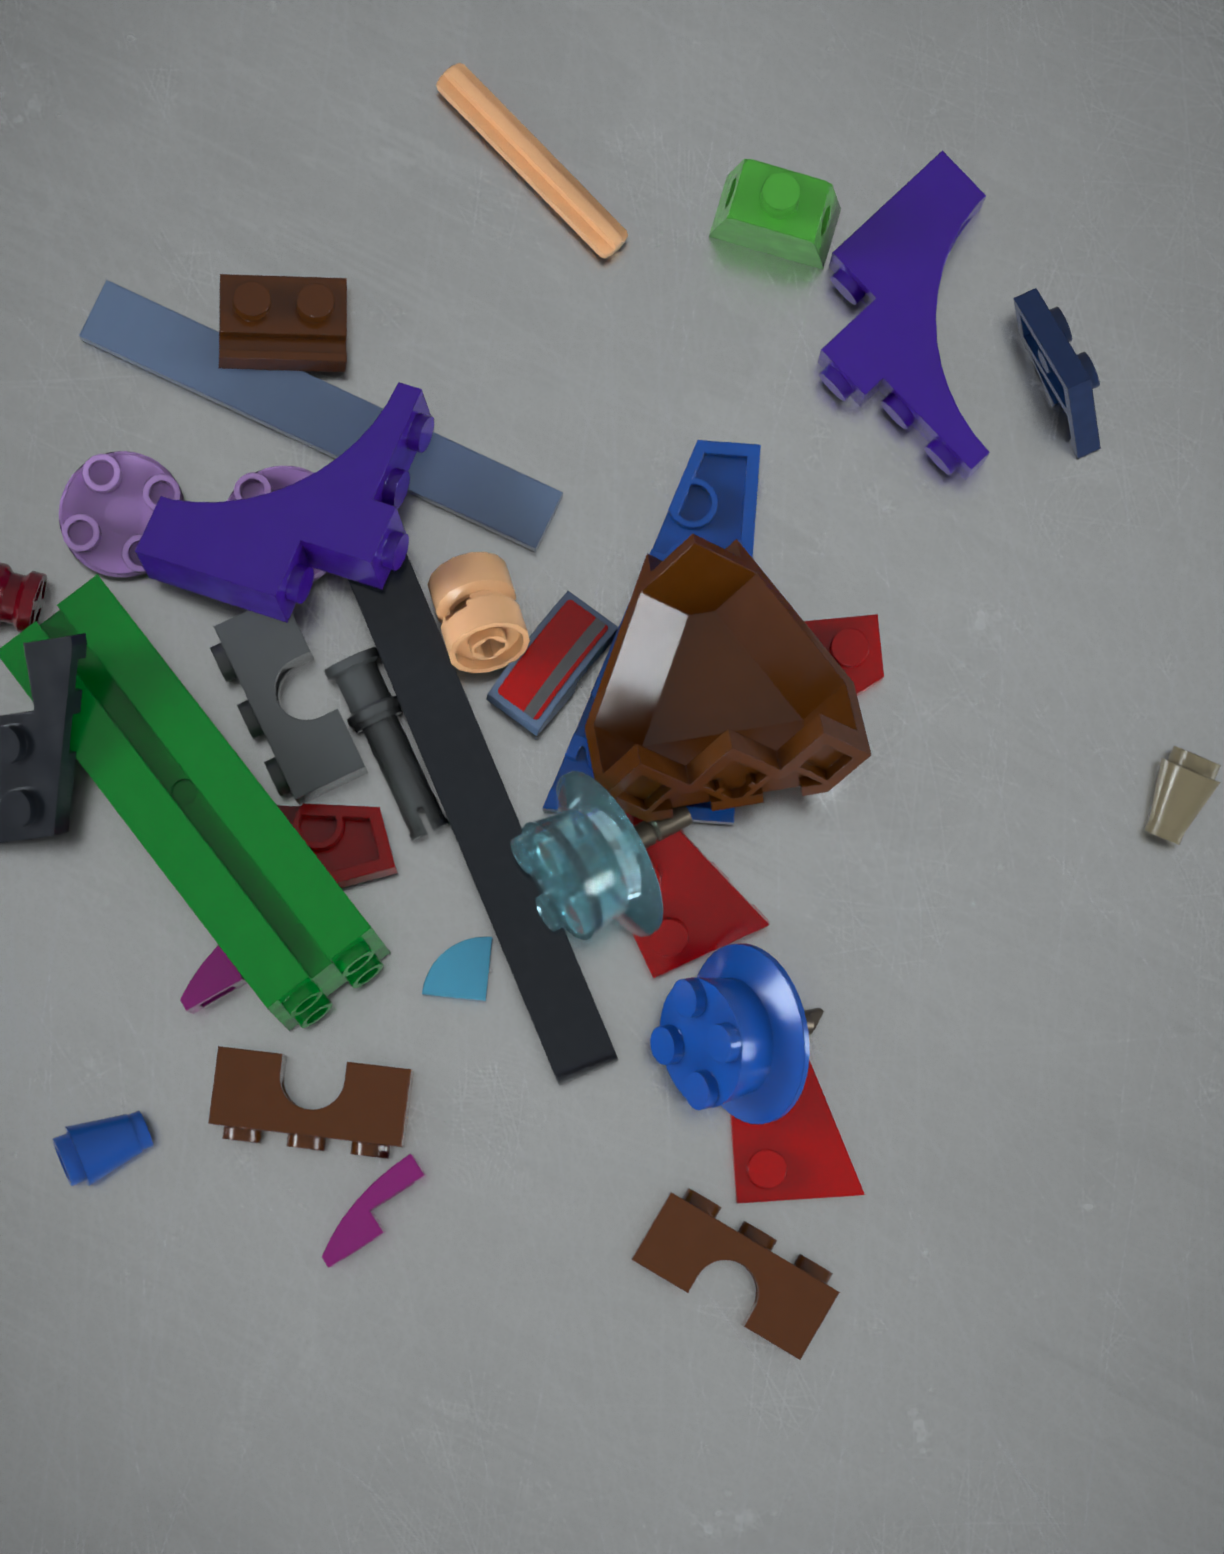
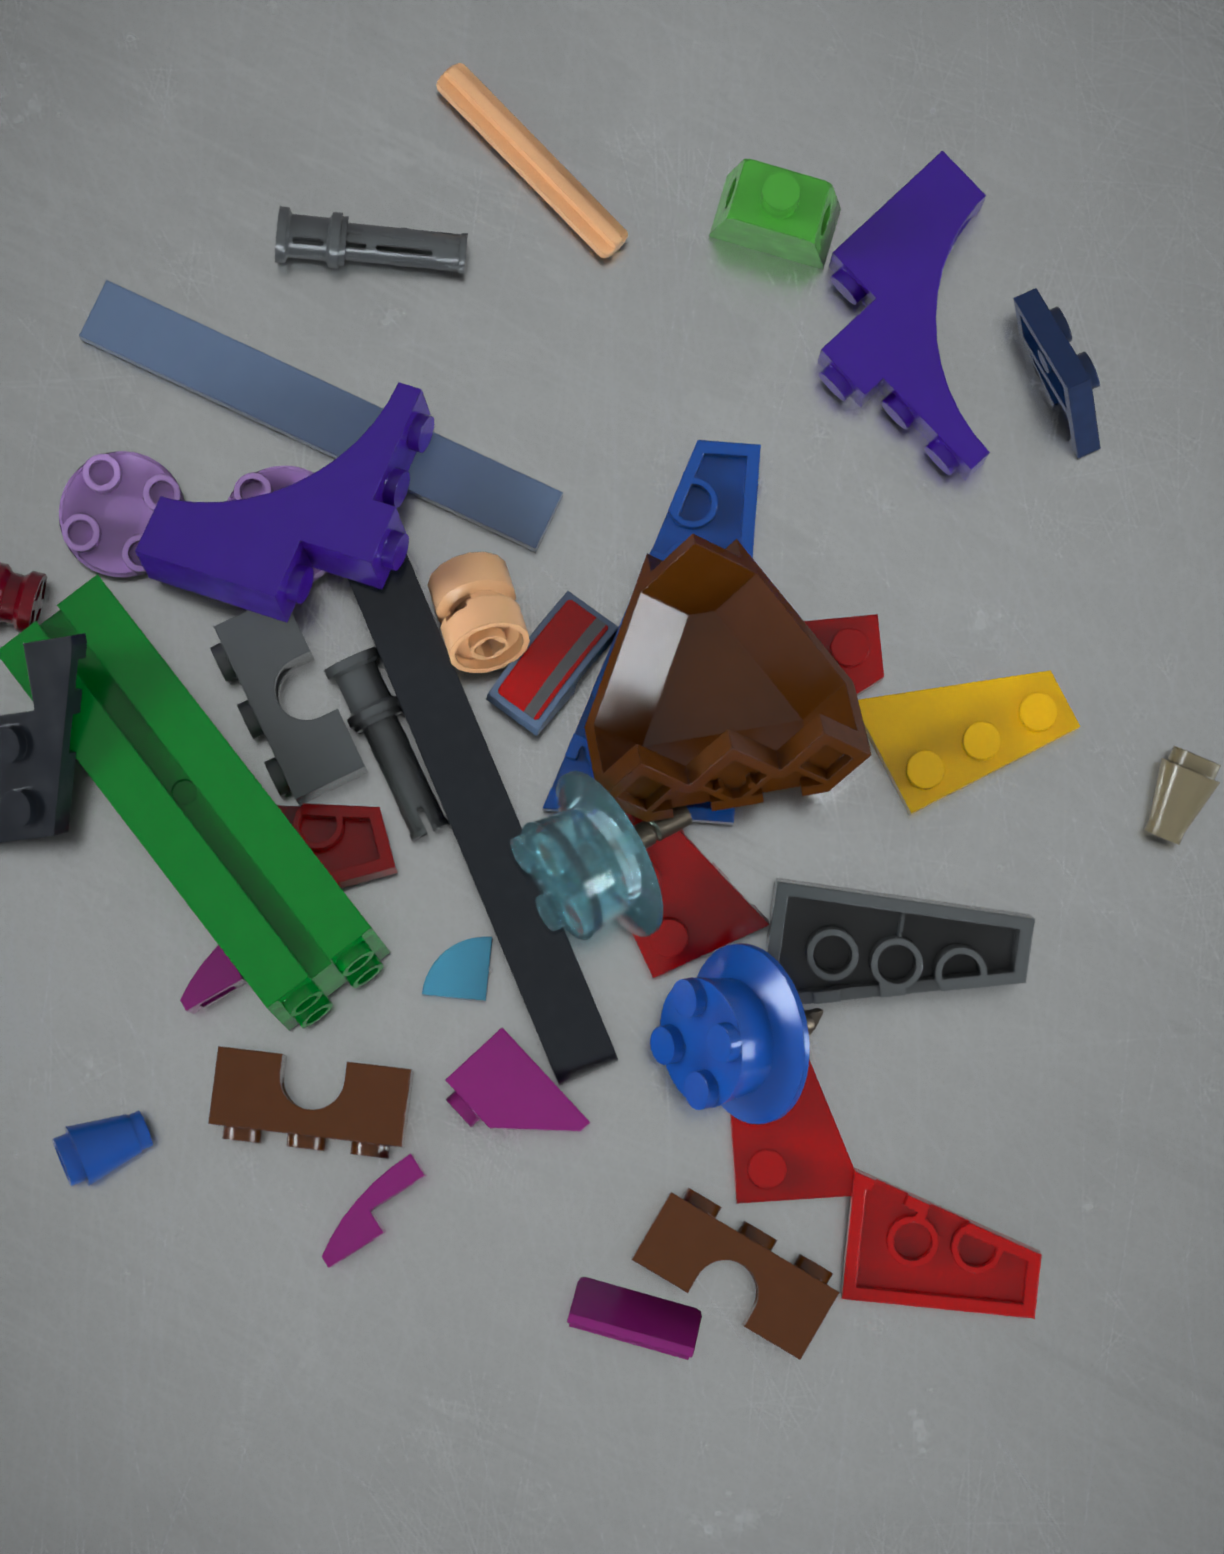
reddish brown plate [219,274,347,372] -> none
none -> dark grey pin [275,206,468,274]
none -> magenta slope [445,1027,590,1132]
none -> magenta slope [567,1277,702,1360]
none -> dark grey wedge [766,878,1035,1004]
none -> red wing [841,1167,1042,1319]
none -> yellow wing [858,670,1080,816]

